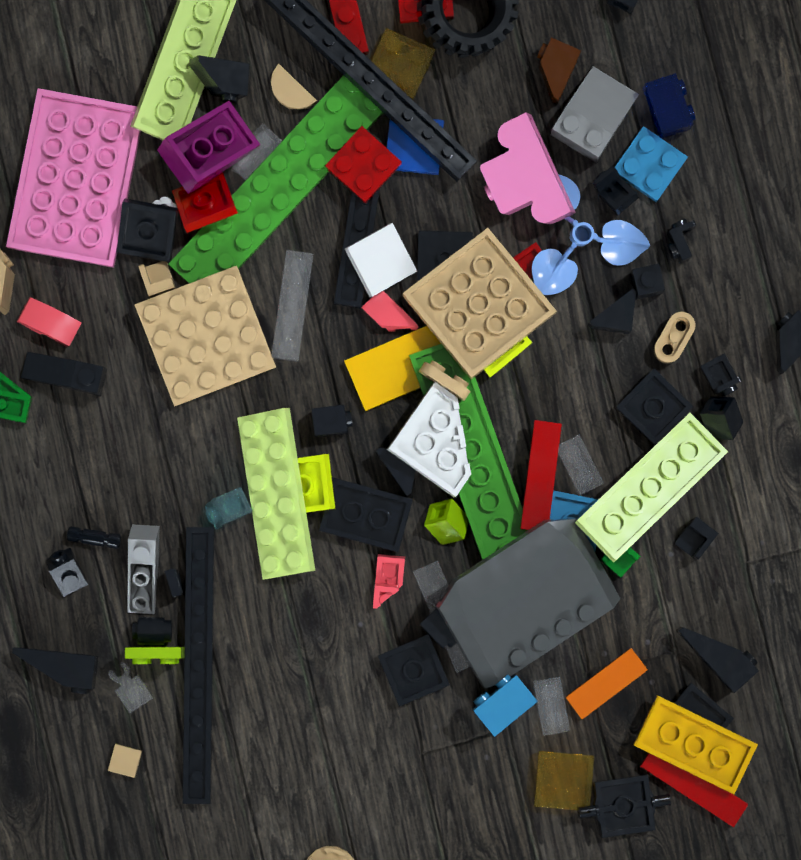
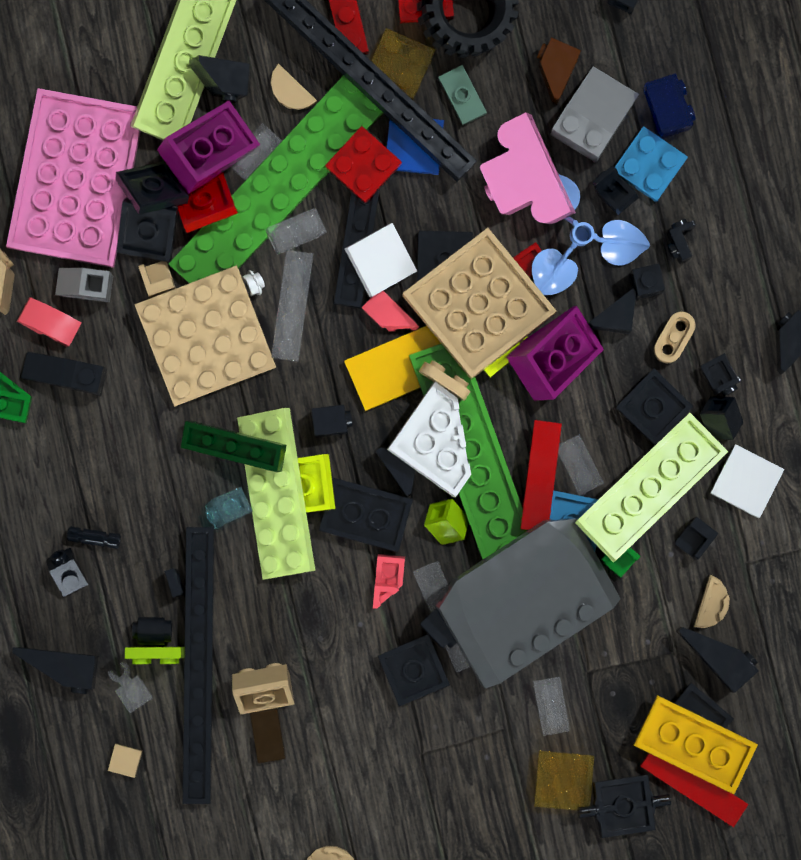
light grey slope [127,524,160,614] -> none
dark azure brick [472,674,538,737] -> none
orange tile [565,648,648,719] -> none
none -> light grey slope [55,268,113,302]
none -> black plate [115,161,189,214]
none -> dark green plate [181,421,287,472]
none -> tan slope [232,663,294,715]
none -> white plate [242,270,265,296]
none -> dark brown tile [250,708,286,763]
none -> clear plate [265,208,327,255]
none -> sand green plate [438,65,487,126]
none -> magenta slope [506,306,604,401]
none -> tan tile [693,575,730,628]
none -> white tile [710,444,784,518]

